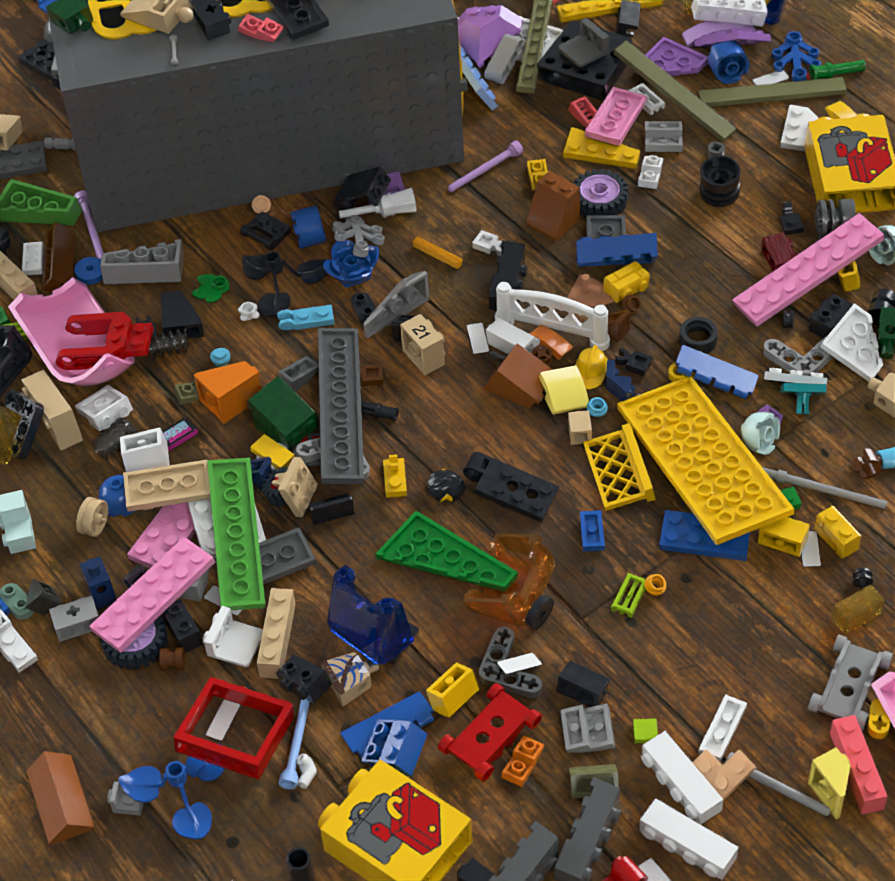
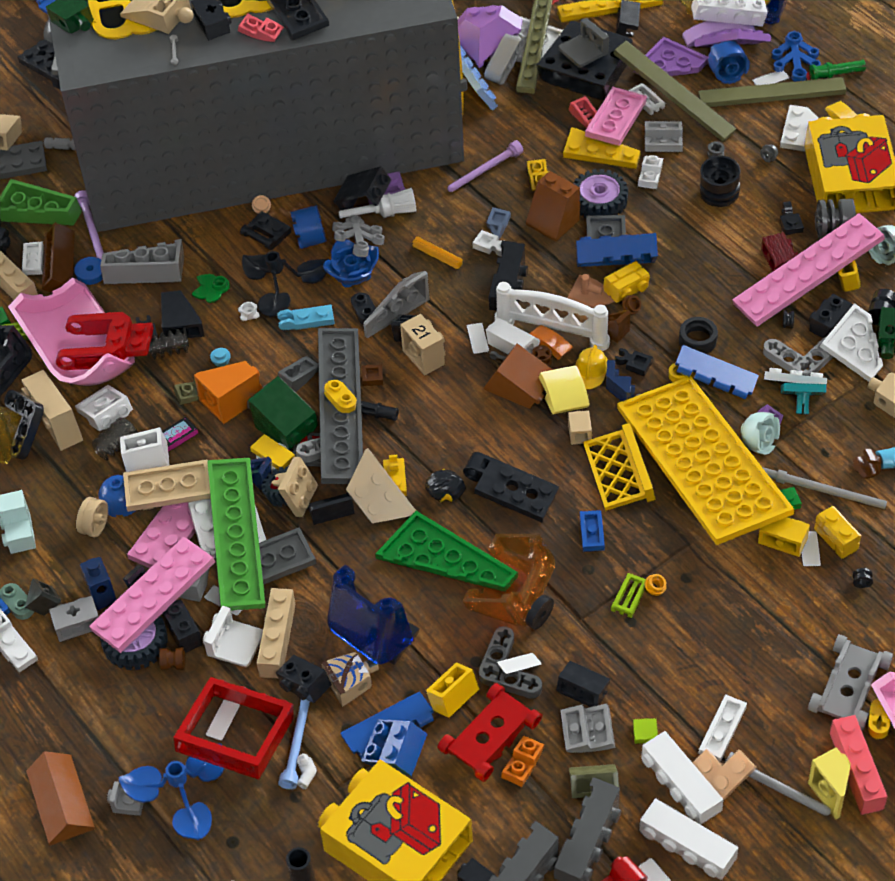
medium azure plate [587,397,608,417] -> none
blue plate [659,510,750,561] -> none
clear yellow brick [832,585,884,633] -> none
none -> yellow plate [324,380,357,413]
none -> tan wing [346,448,416,524]
none -> sand blue slope [486,207,511,239]
none -> dark grey plate [760,144,778,163]

